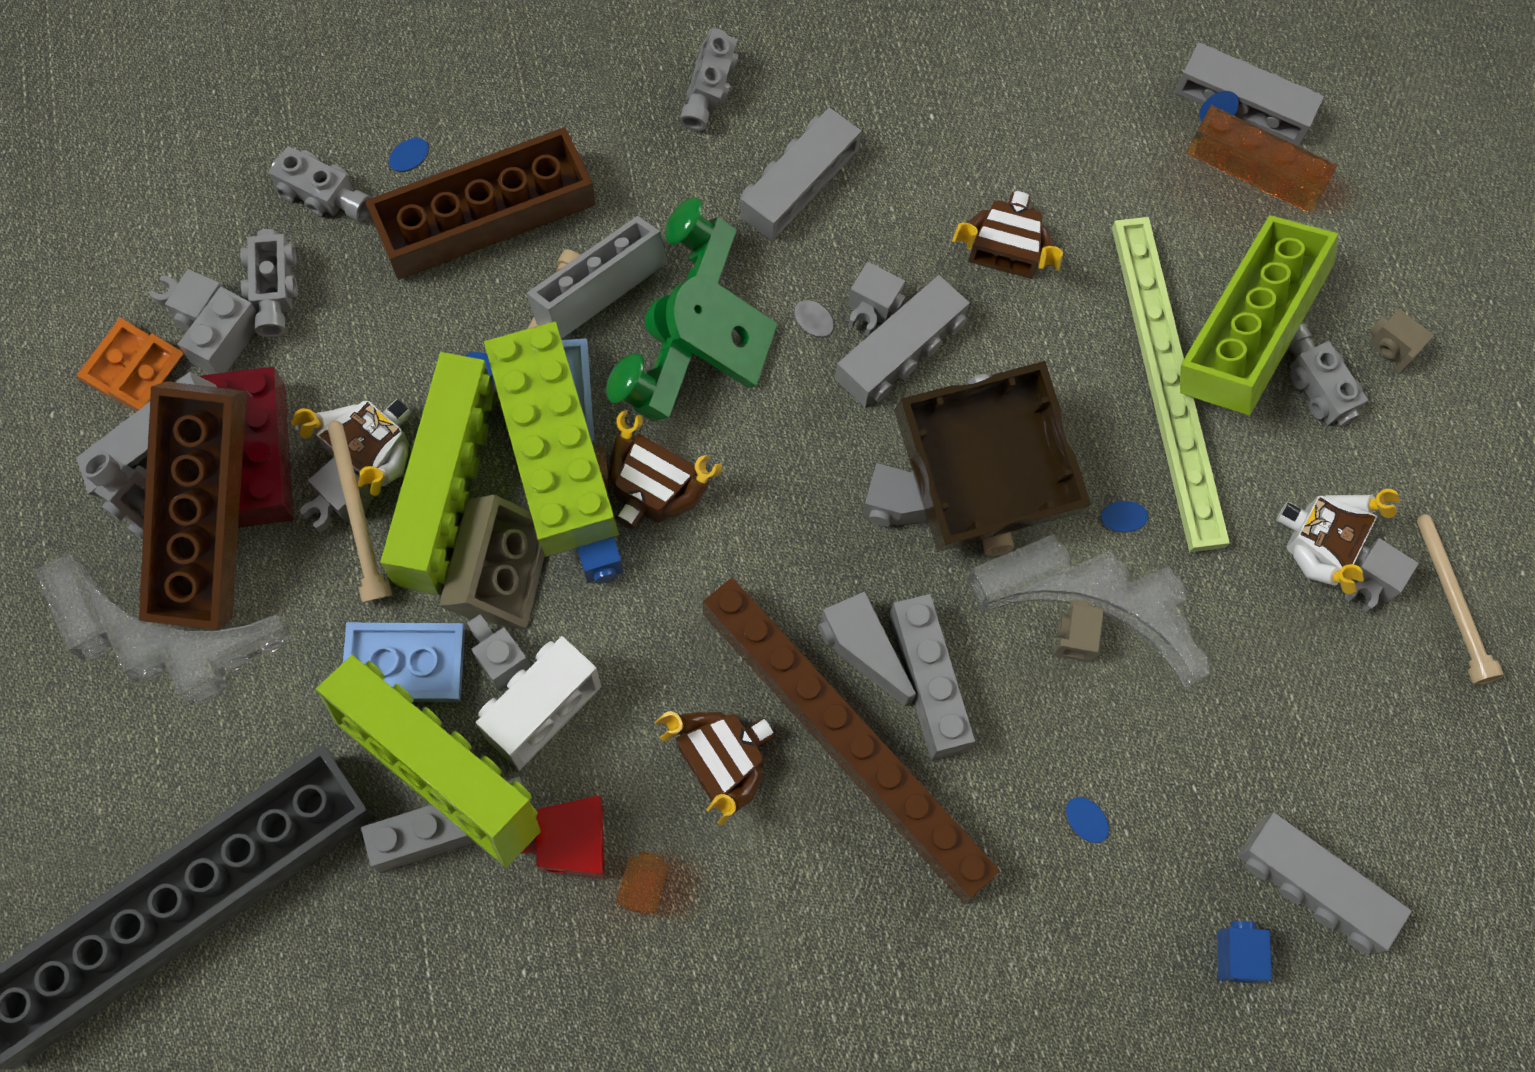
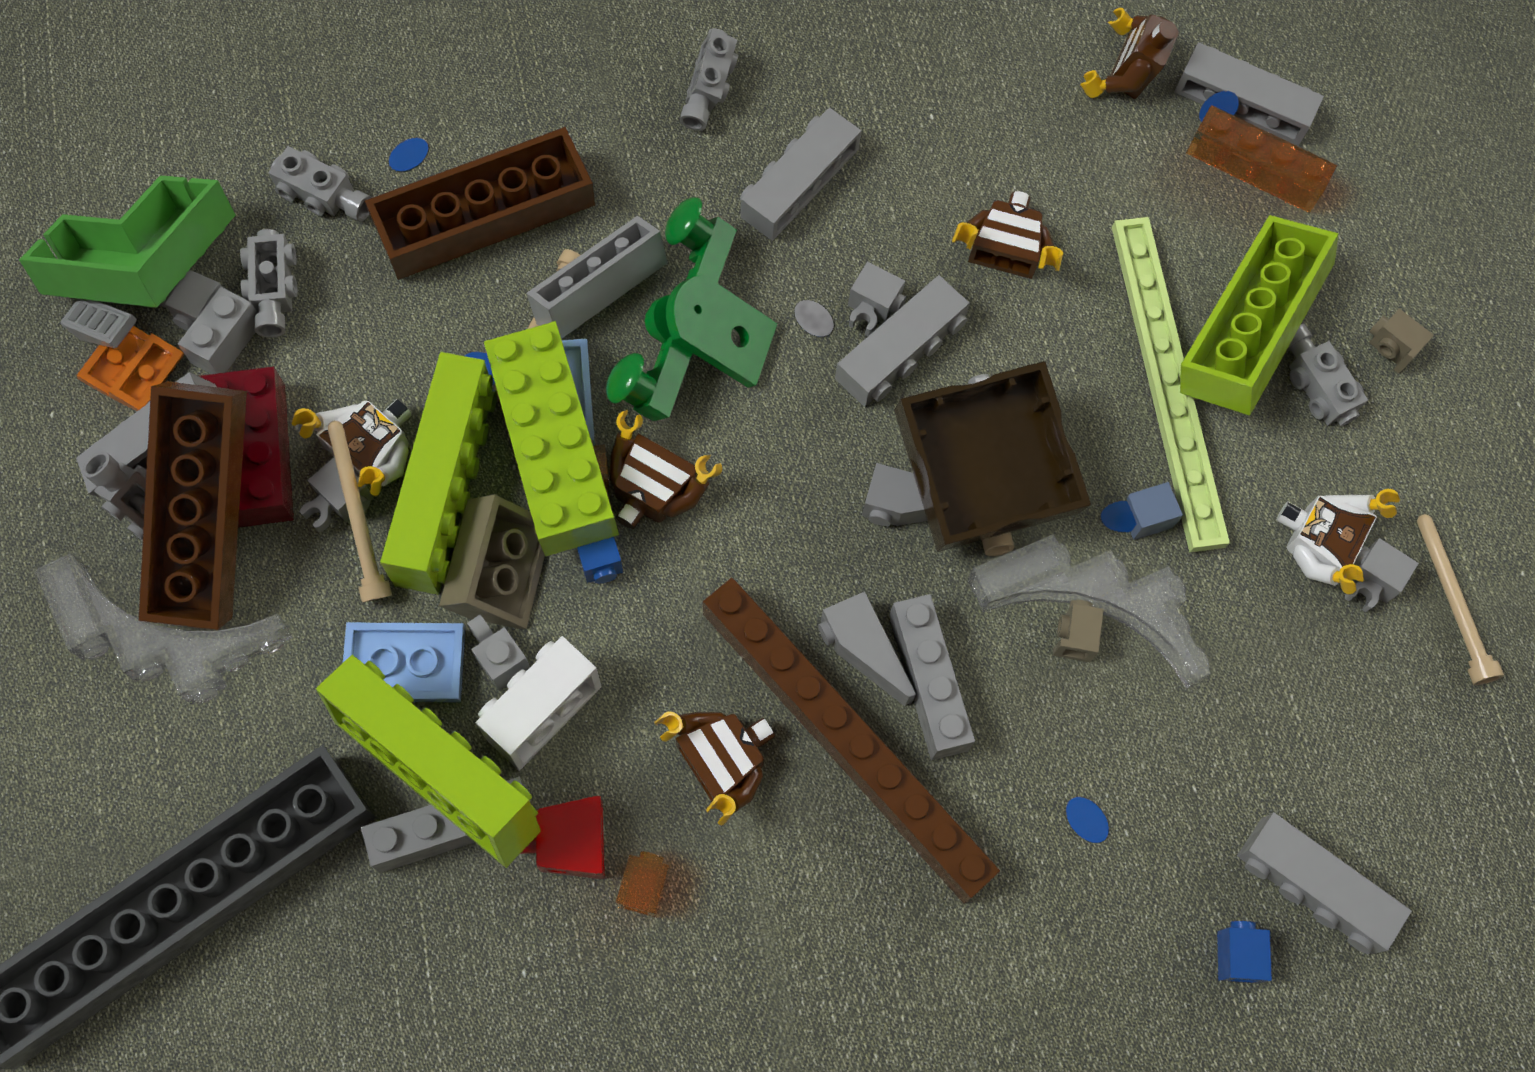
none -> bright green piece [19,176,235,308]
none -> light grey slope [61,299,137,348]
none -> reddish brown torso [1080,8,1179,99]
none -> sand blue panel [1127,482,1183,540]

